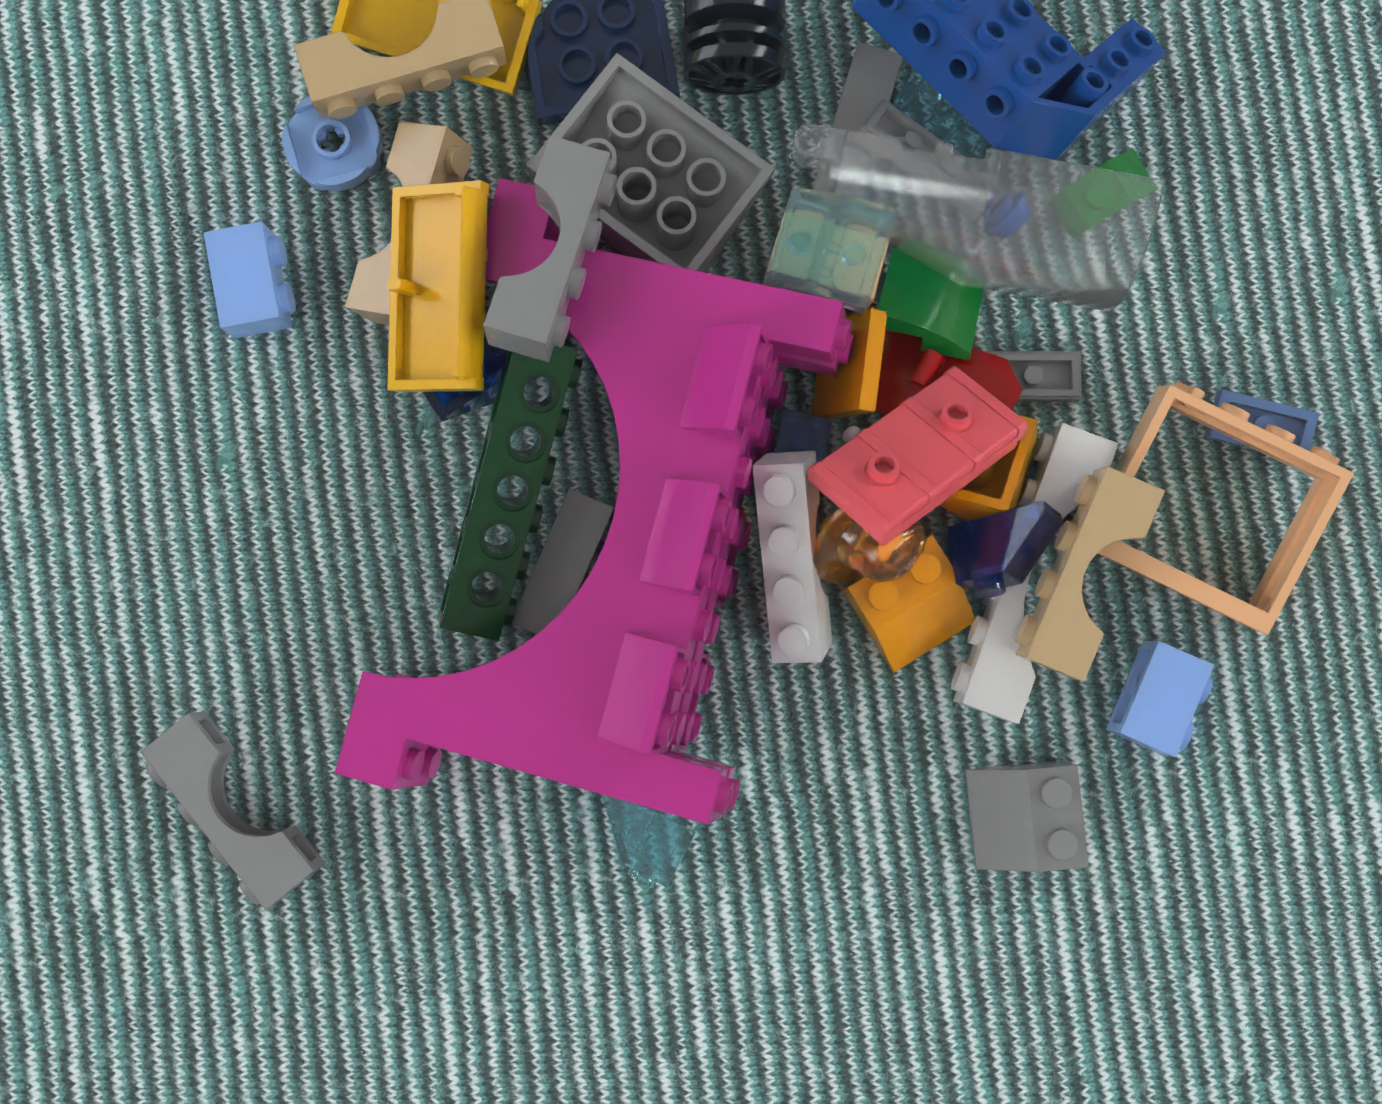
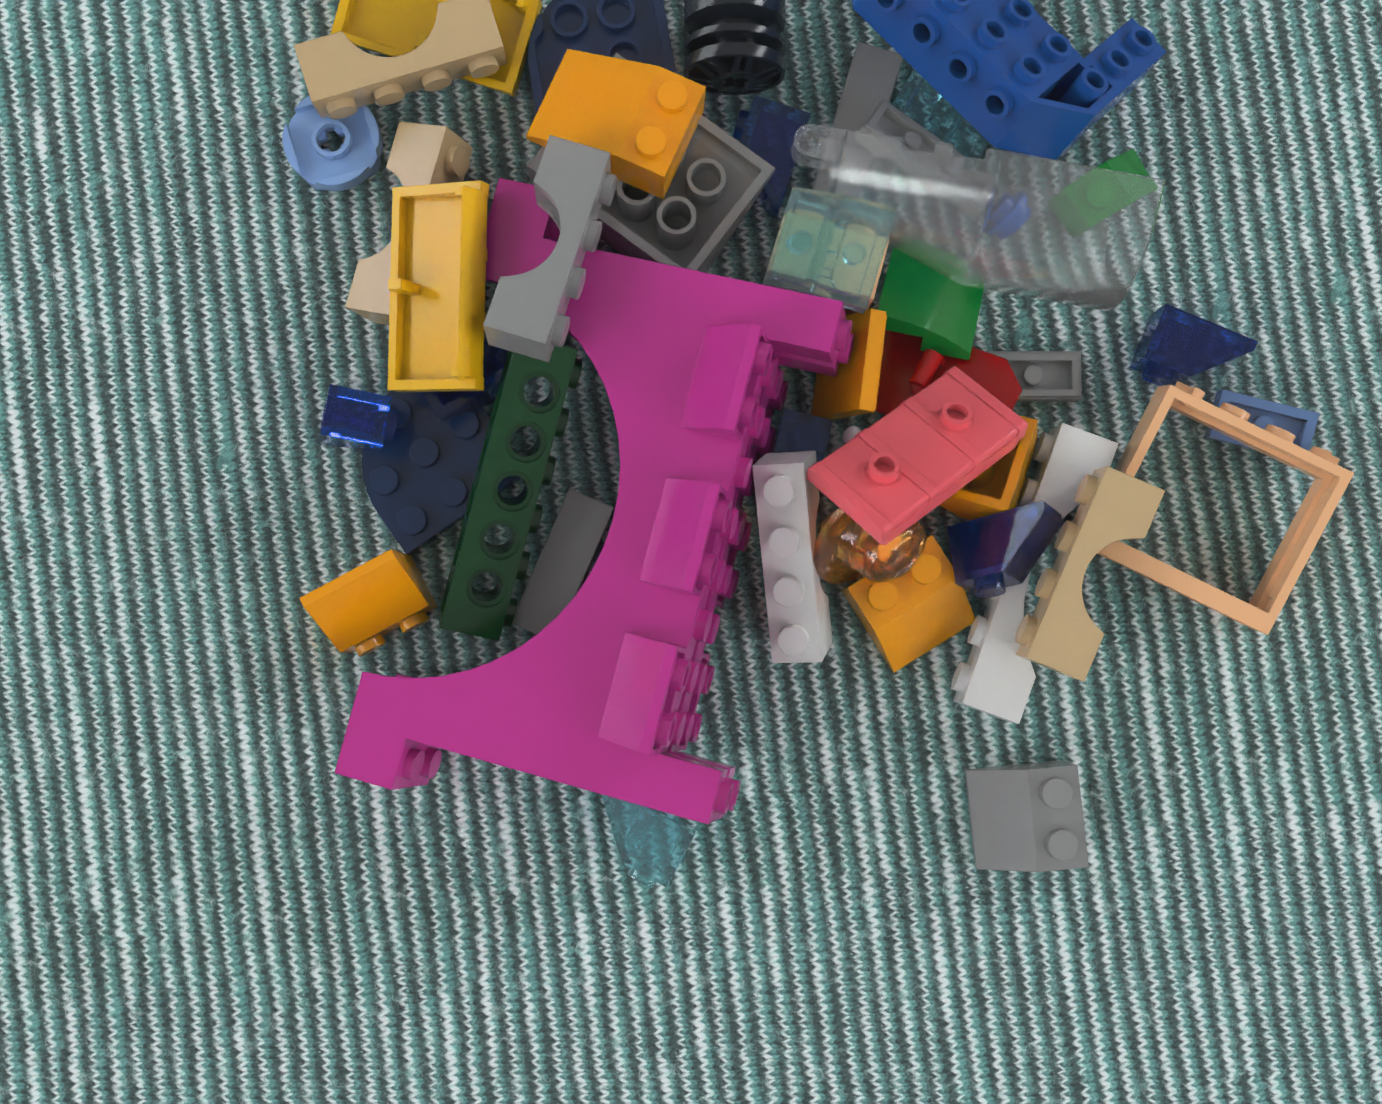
light grey arch [140,711,326,910] -> none
light blue brick [203,221,296,339] -> none
light blue brick [1106,641,1214,757] -> none
none -> light orange slope [299,549,438,657]
none -> clear blue slope [317,384,398,451]
none -> dark blue plate [362,391,521,555]
none -> light orange slope [526,49,706,199]
none -> clear blue slope [733,95,811,219]
none -> clear blue slope [1129,304,1258,386]

